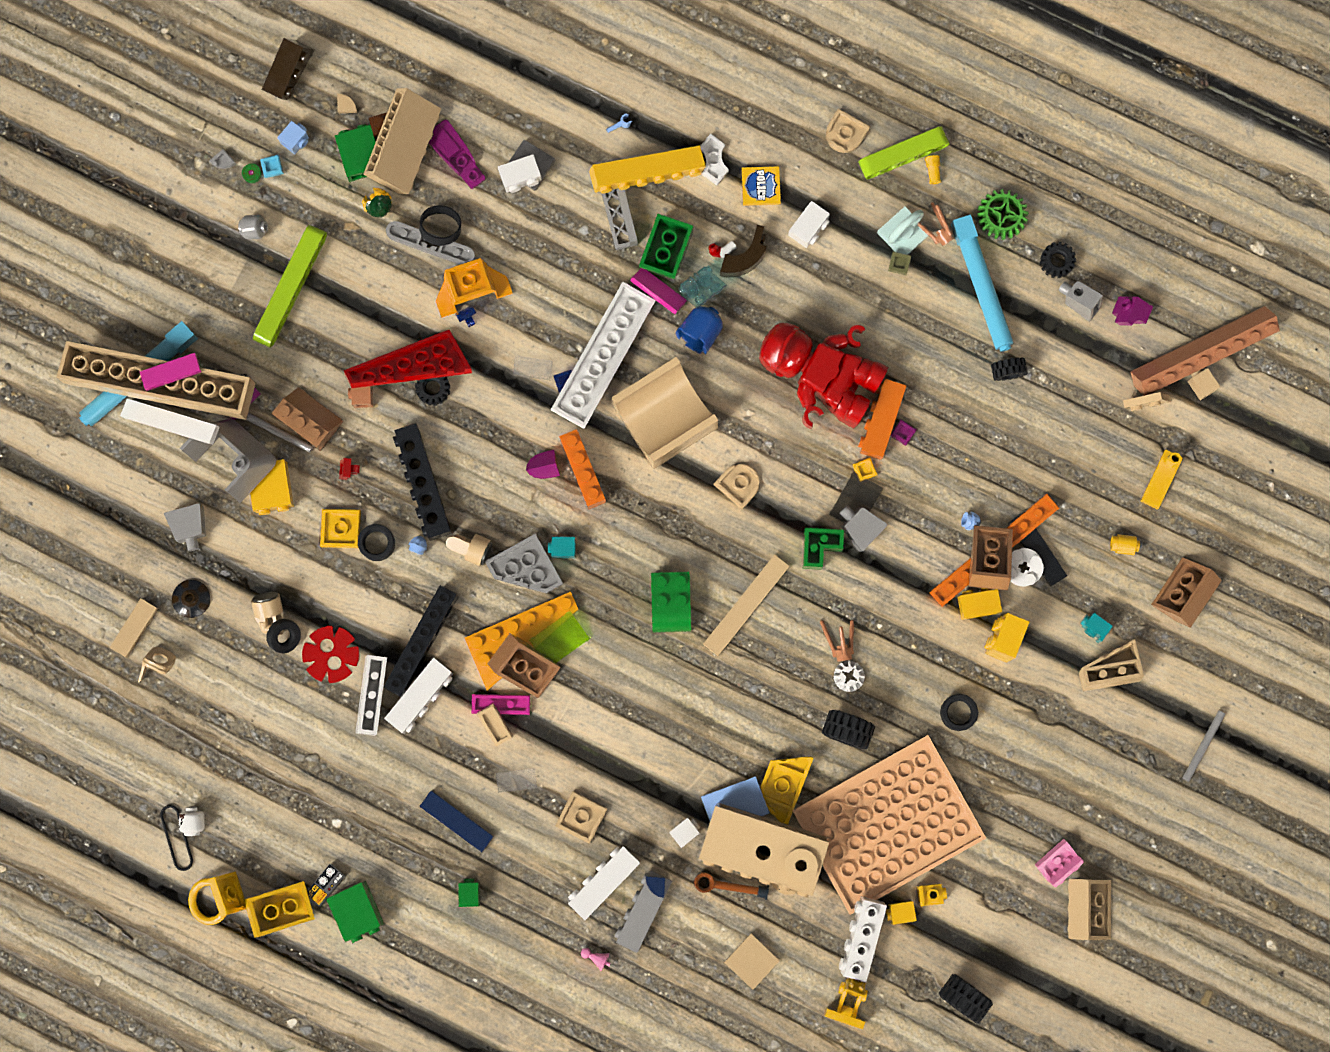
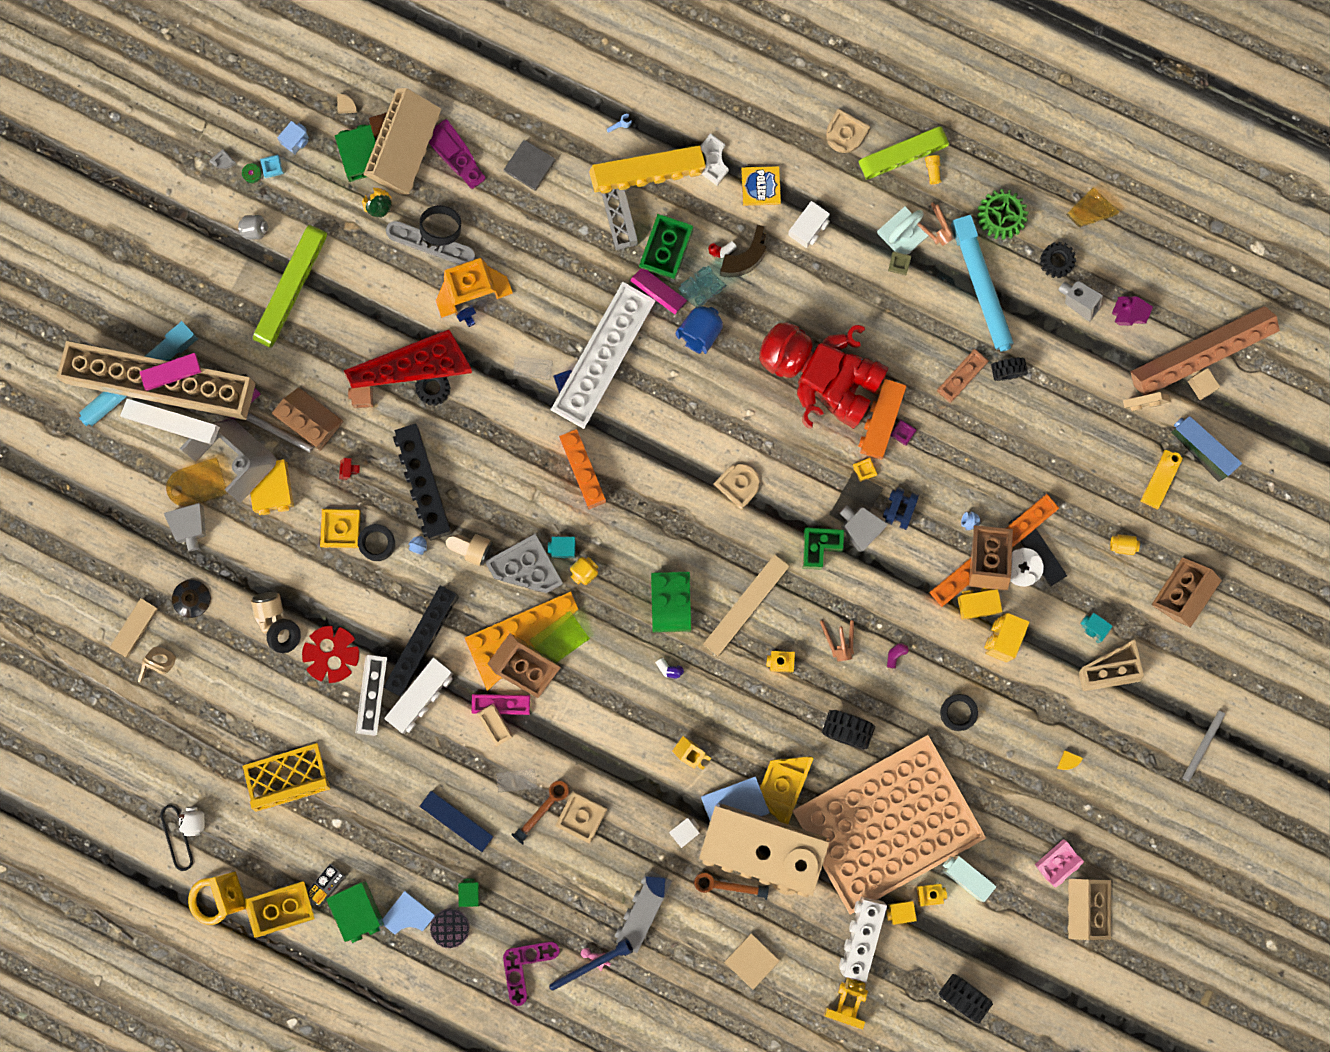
dark brown wedge [262,38,314,100] -> none
white brick [498,155,542,193] -> none
magenta brick [526,450,560,479] -> none
white brick [568,846,640,920] -> none
tan piece [612,357,718,469] -> none
white gear [834,661,865,692] -> none
none -> clear yellow tile [166,458,229,507]
none -> yellow fence [243,743,331,812]
none -> light blue tile [382,891,436,934]
none -> tile [430,909,470,949]
none -> magenta beam [503,941,560,1006]
none -> dark orange piece [511,781,570,845]
none -> dark blue piece [549,938,633,991]
none -> yellow head [570,557,599,585]
none -> arm [655,658,684,679]
none -> yellow brick [672,736,711,770]
none -> yellow brick [766,651,795,673]
none -> dark blue brick [882,487,919,530]
none -> magenta arm [887,643,909,669]
none -> nougat tile [937,349,989,403]
none -> light aqua brick [942,856,996,902]
none -> yellow tile [1056,750,1083,770]
none -> clear yellow wing [1066,187,1119,228]
none -> medium blue slope [1172,416,1242,482]

